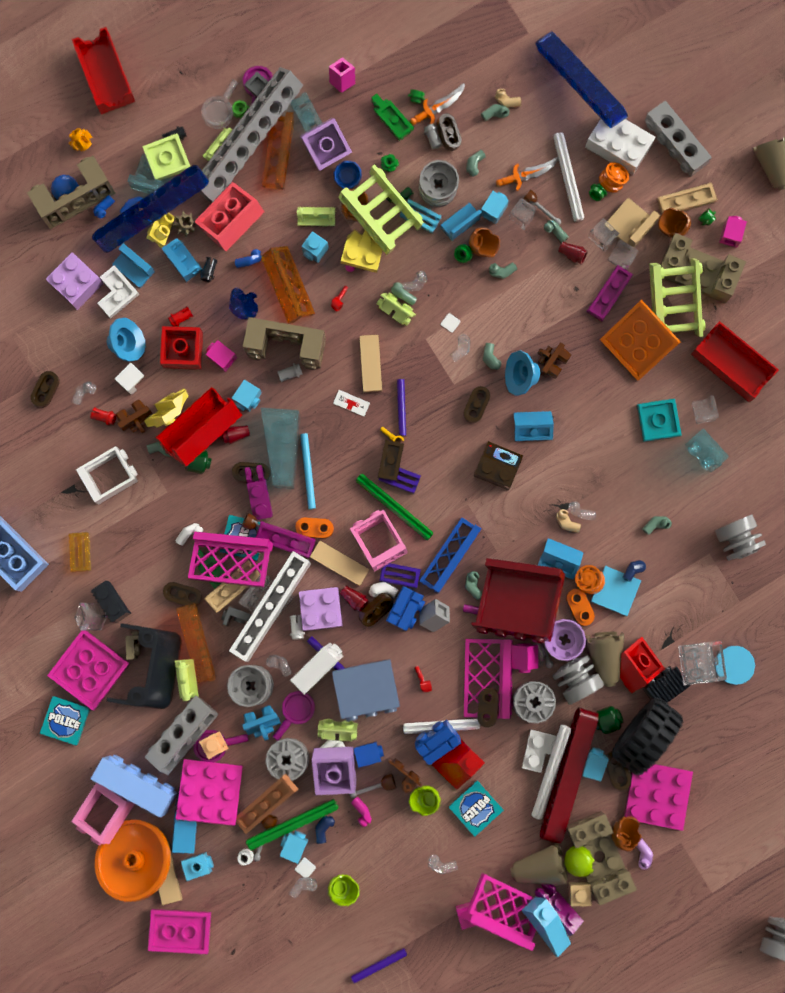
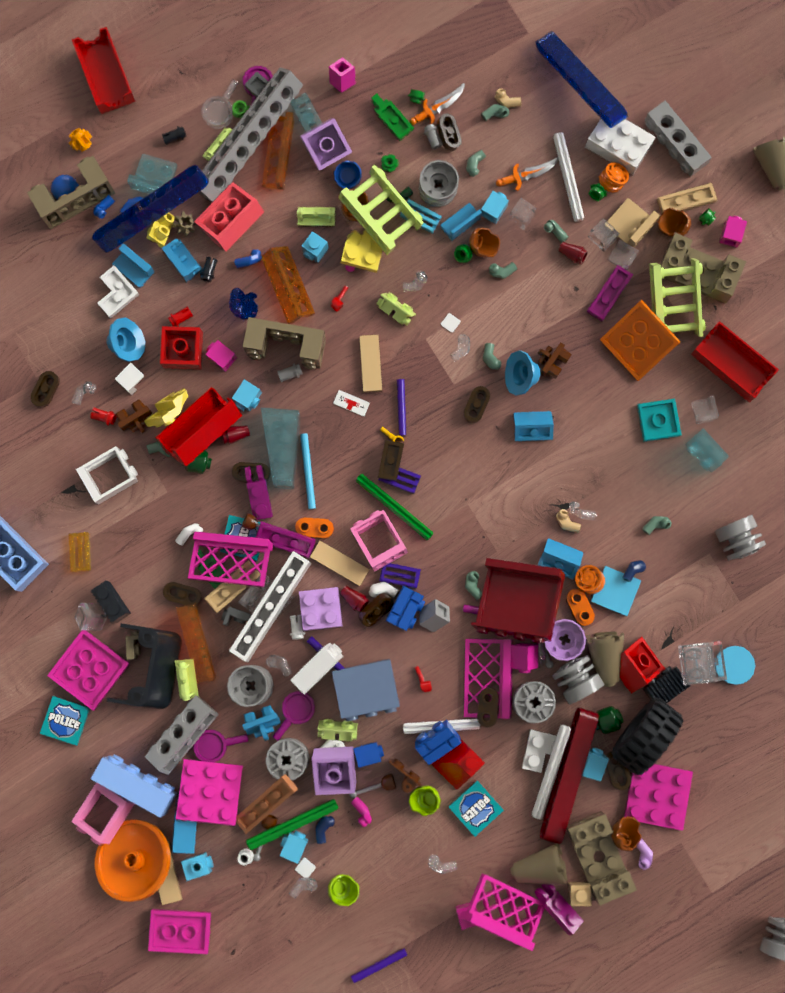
lavender brick [46,253,104,310] -> none
yellowish green plate [142,133,191,182] -> none
light nougat brick [199,731,229,759] -> none
sand green arm [391,282,417,306] -> none
blue fence [420,518,482,594] -> none
dark brown slope [474,441,523,491] -> none
hinge [522,190,561,225] -> none
medium azure slope [522,897,571,957] -> none
lime hair [564,846,594,877] -> none

